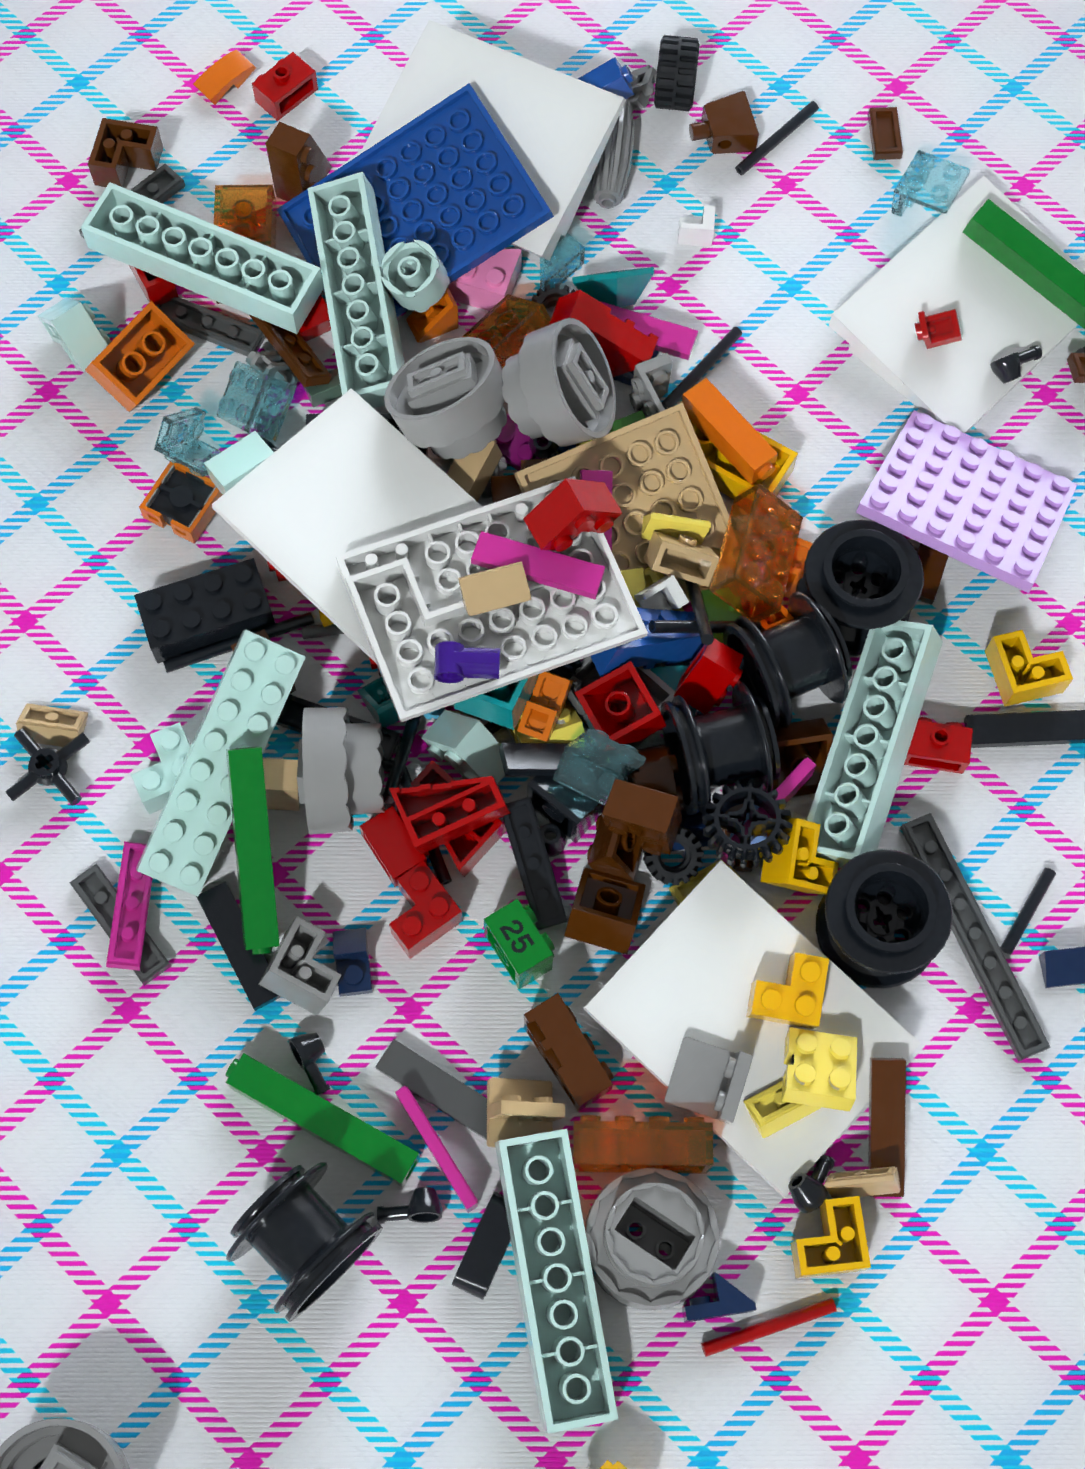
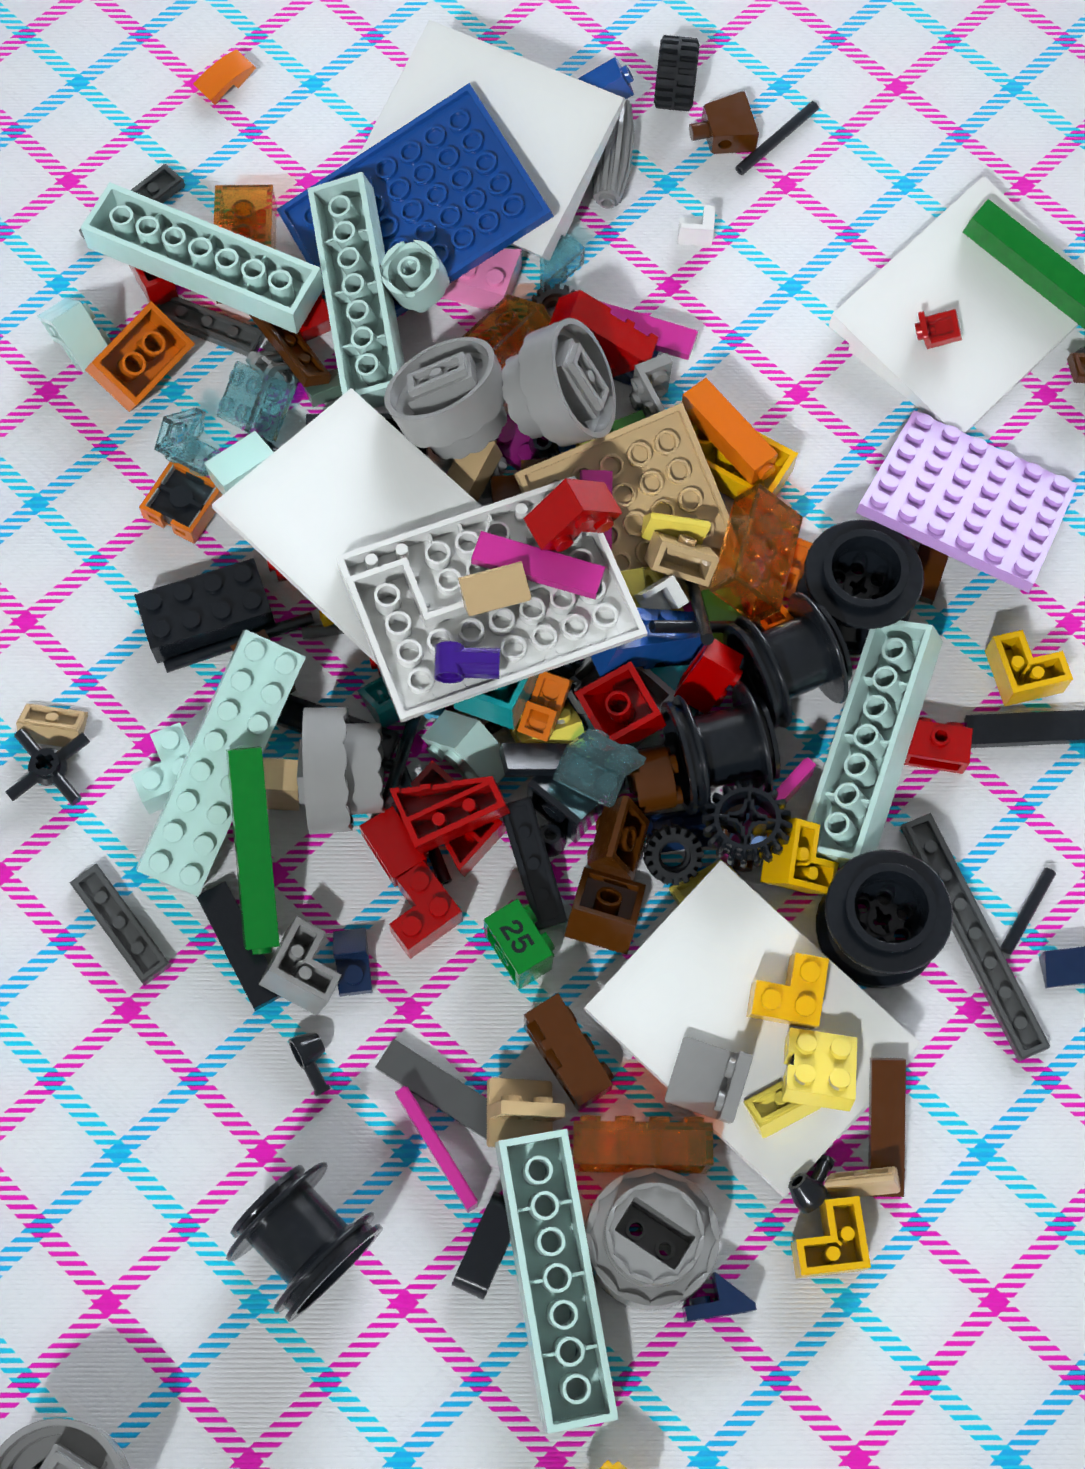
reddish brown brick [88,118,163,187] -> none
dark pink tile [106,841,153,971] -> none
green brick [225,1053,421,1188] -> none
red brick [252,52,318,121] -> none
reddish brown wedge [265,121,332,202] -> none
black bar [377,1187,442,1224] -> none
orange slope [406,288,459,343] -> none
teal slope [572,267,654,307] -> none
reddish brown brick [602,778,682,855] -> none
light grey piece [626,65,657,112] -> none
black piece [661,327,742,410] -> none
red piece [701,1298,837,1357] -> none
reddish brown slope [773,718,833,797] -> none
reddish brown tile [868,107,903,160] -> none
clear light blue bracket [891,150,970,217] -> none
black bar [990,345,1042,384] -> none

